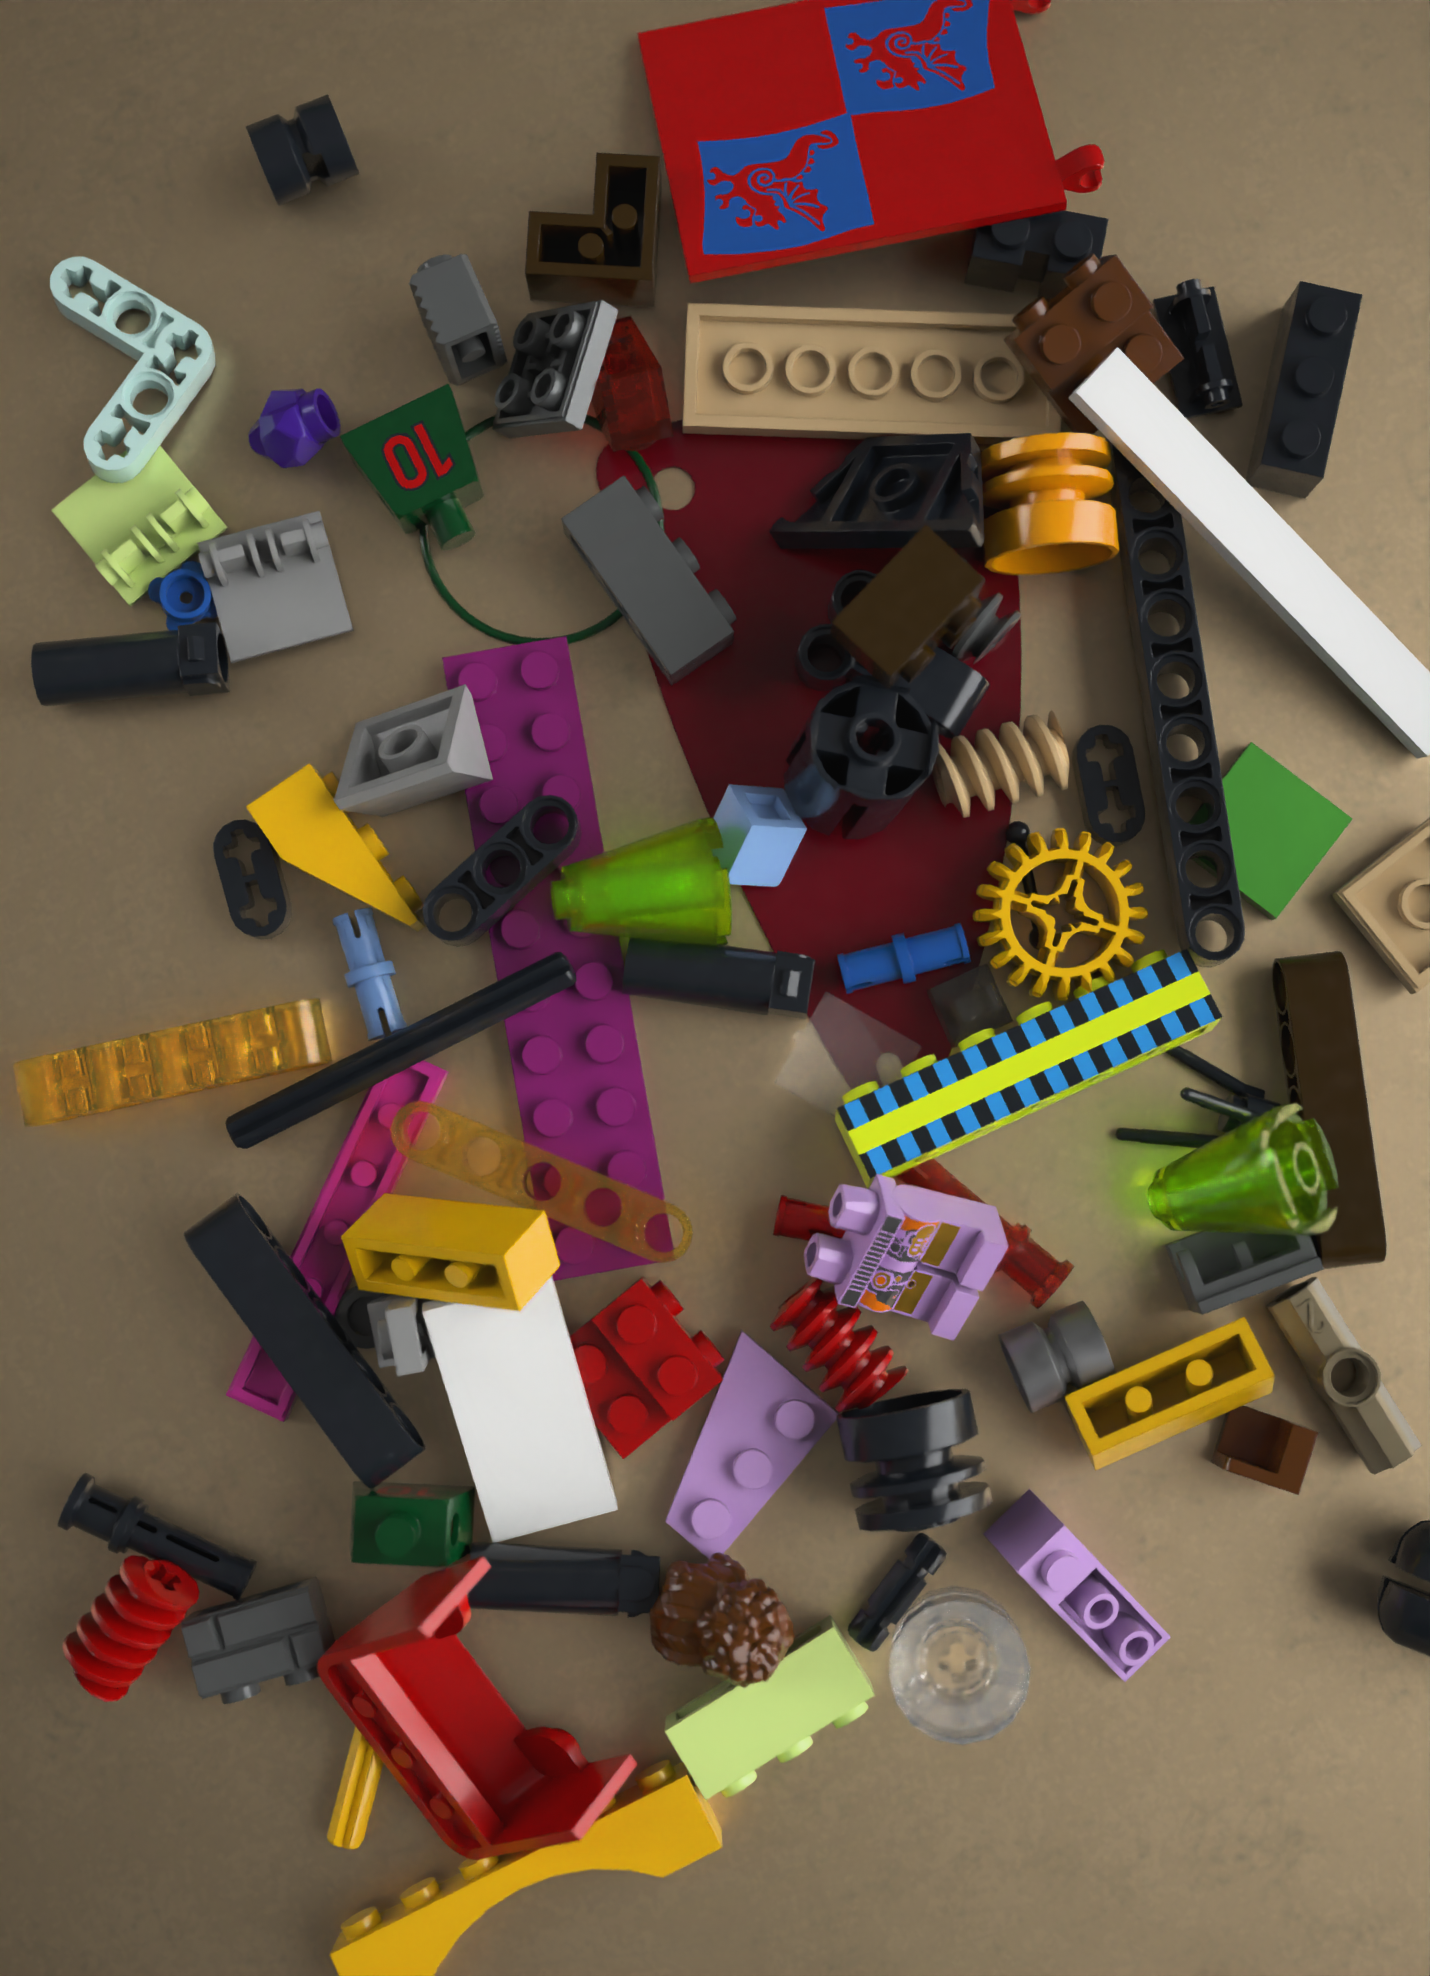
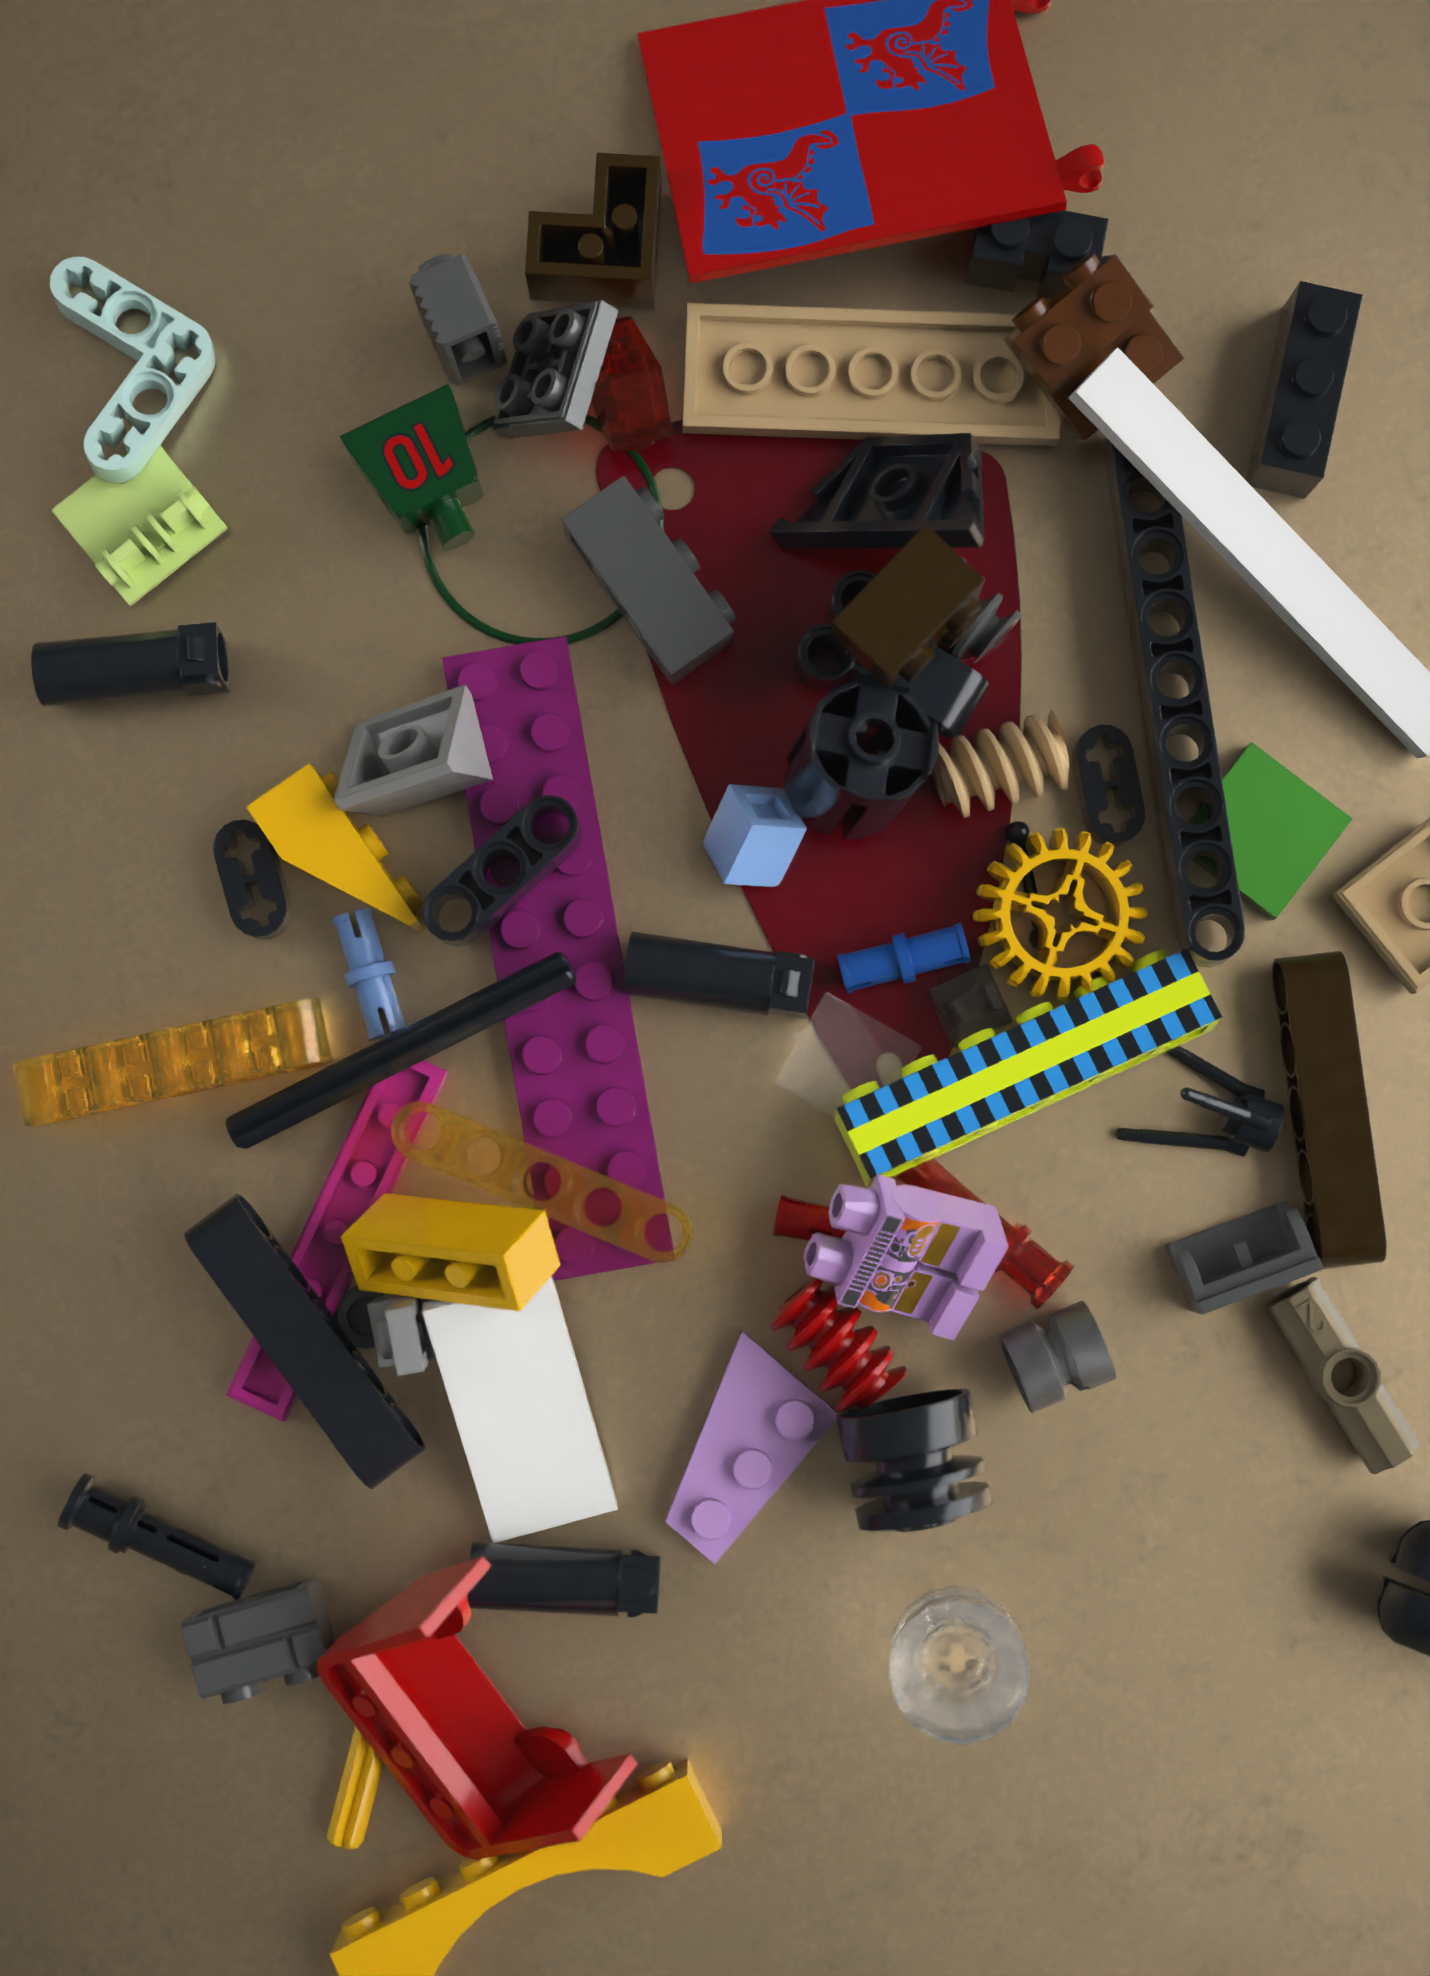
red piece [62,1555,200,1702] -> none
blue plate [148,561,218,630] -> none
light grey hinge [198,511,354,663] -> none
black wheel [246,94,359,206] -> none
dark purple rock [248,388,341,469] -> none
dark green torso [349,1481,475,1567] -> none
clear neon green cone [550,817,732,946] -> none
red plate [570,1276,725,1460] -> none
reddish brown hair [649,1552,795,1688] -> none
yellowish green brick [665,1615,875,1800] -> none
black axle [848,1533,947,1652] -> none
light orange wheel [981,432,1119,576] -> none
lavender slope [983,1489,1171,1682] -> none
yellow brick [1064,1316,1275,1471] -> none
clear neon green cone [1147,1104,1338,1236] -> none
black hinge [1152,279,1243,419] -> none
reddish brown panel [1211,1405,1319,1495] -> none

